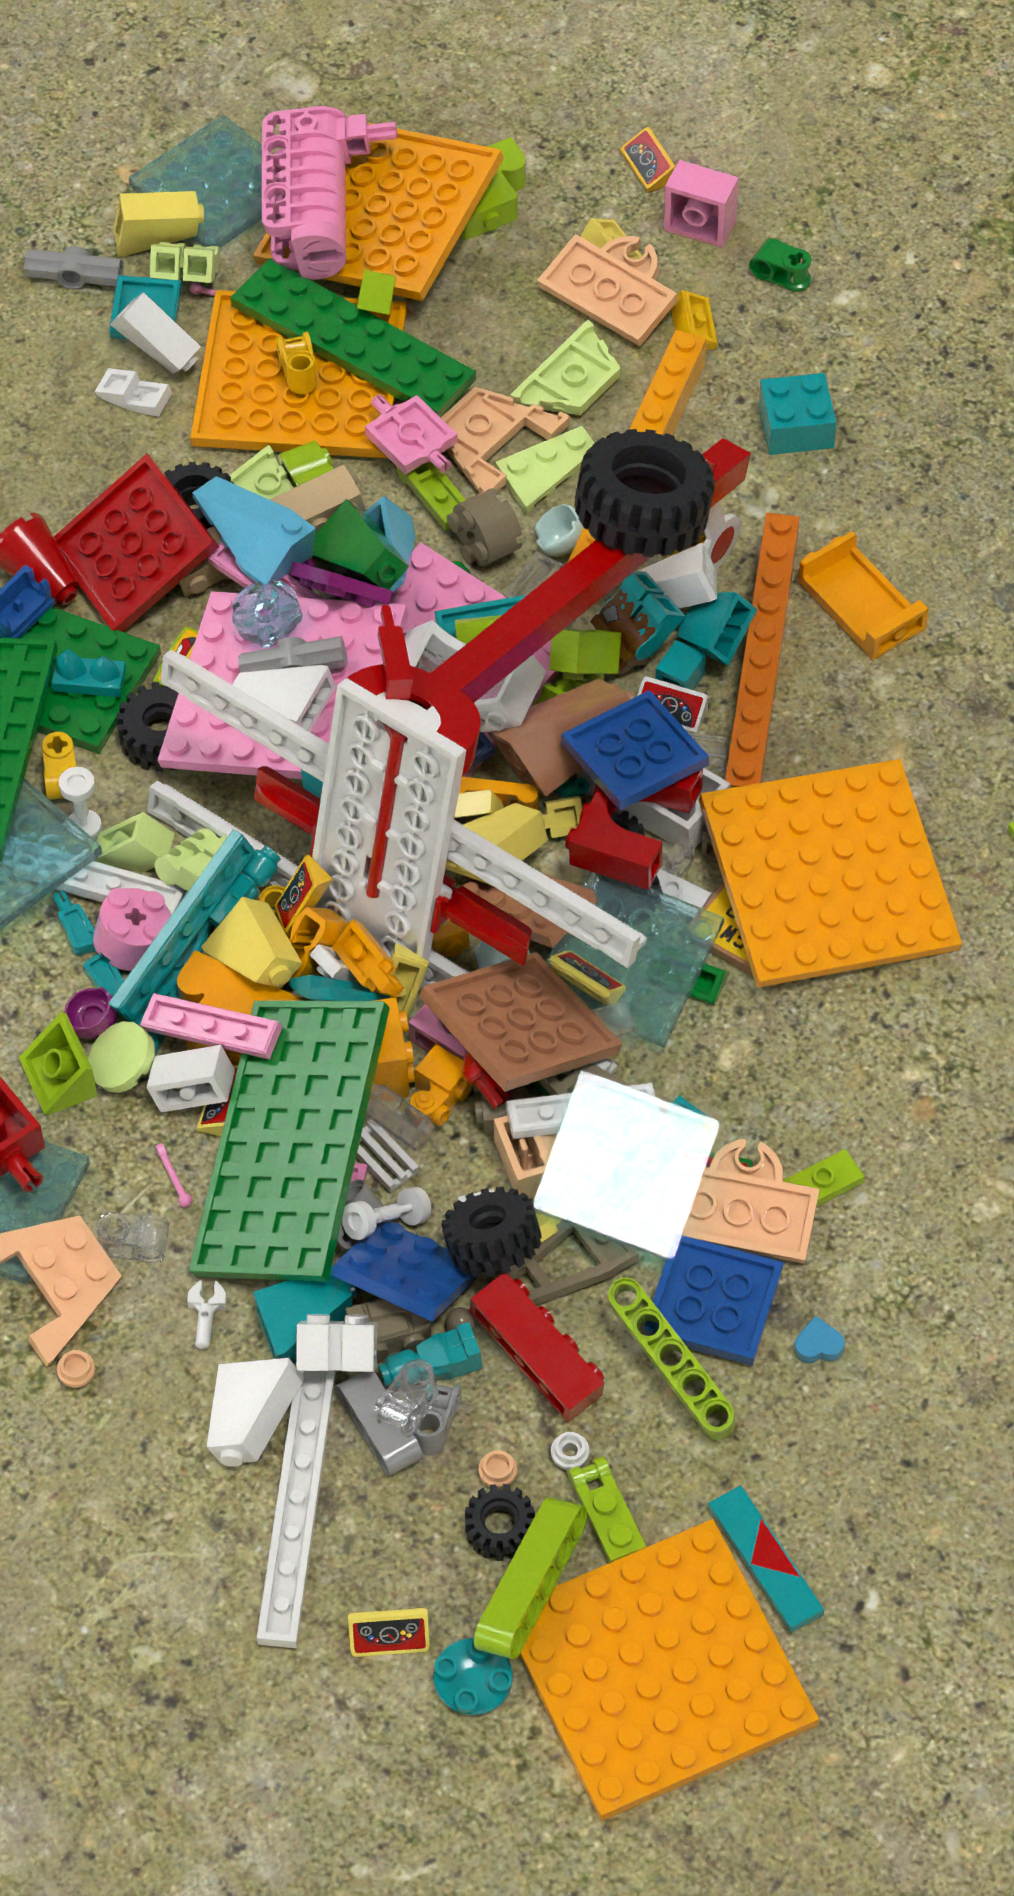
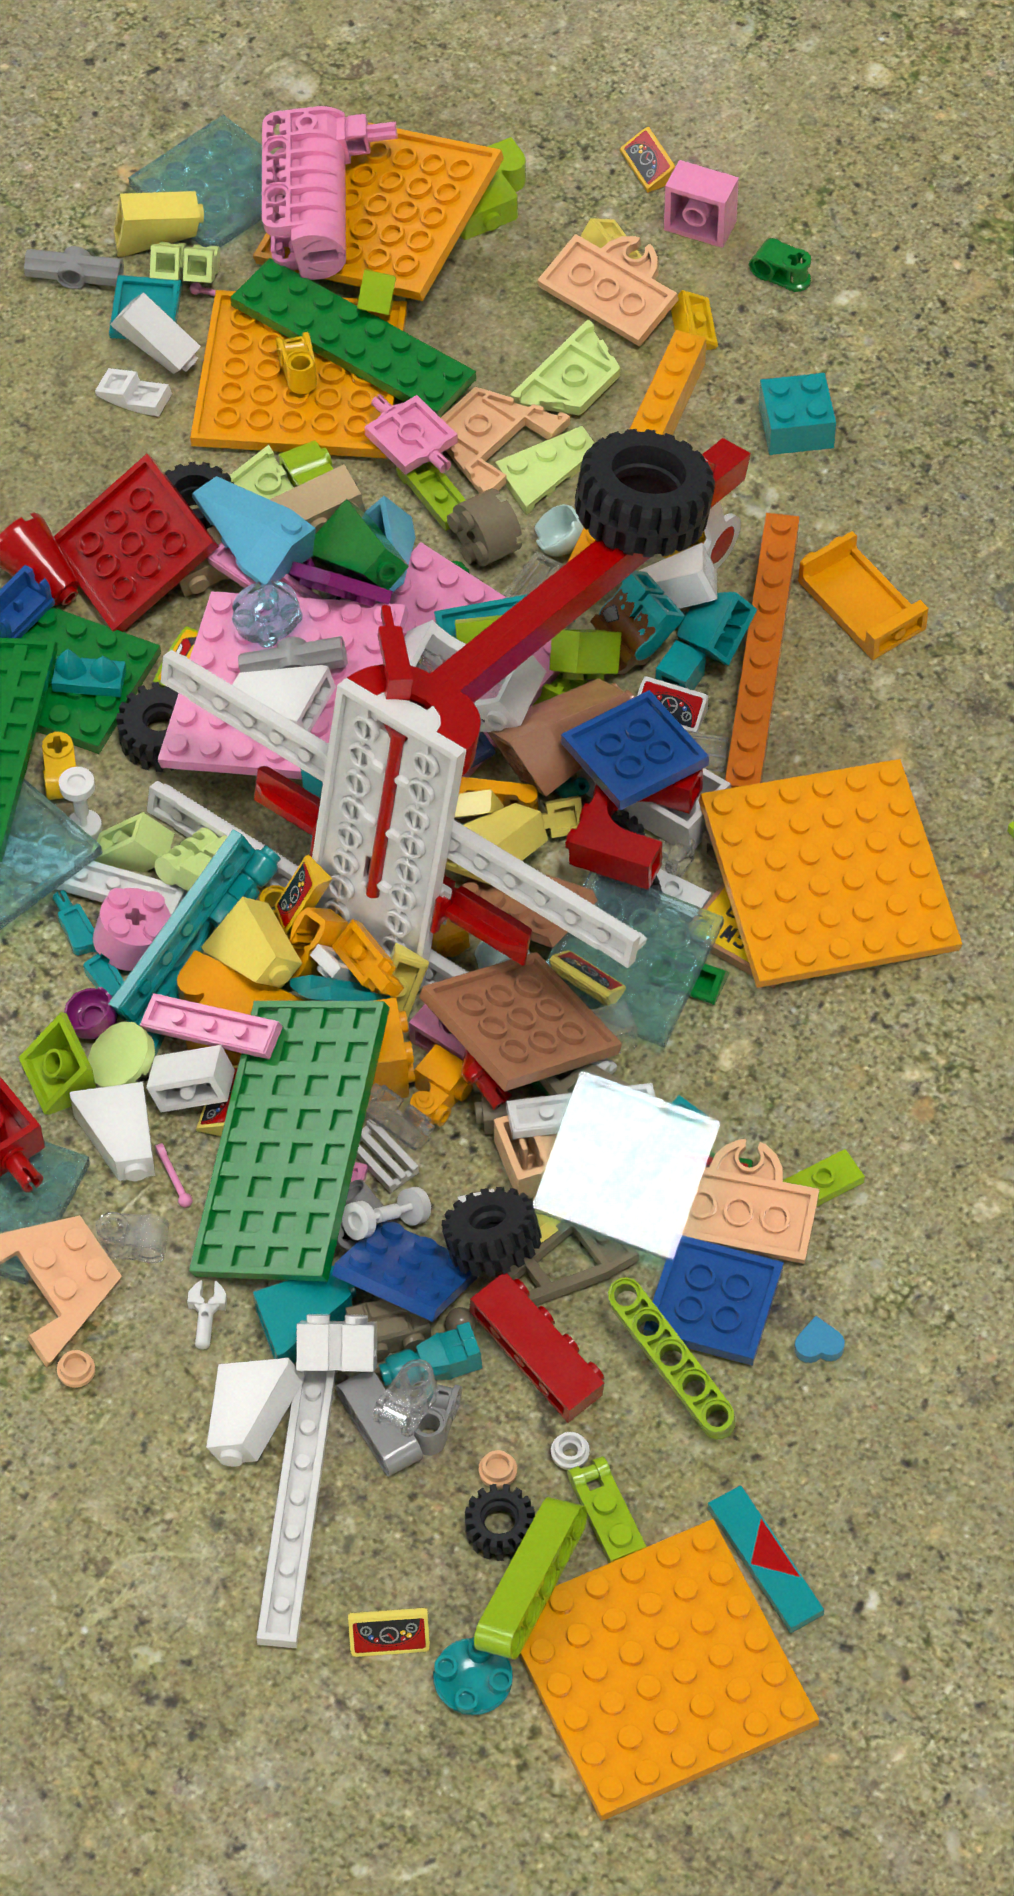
none -> white slope [70,1082,155,1181]

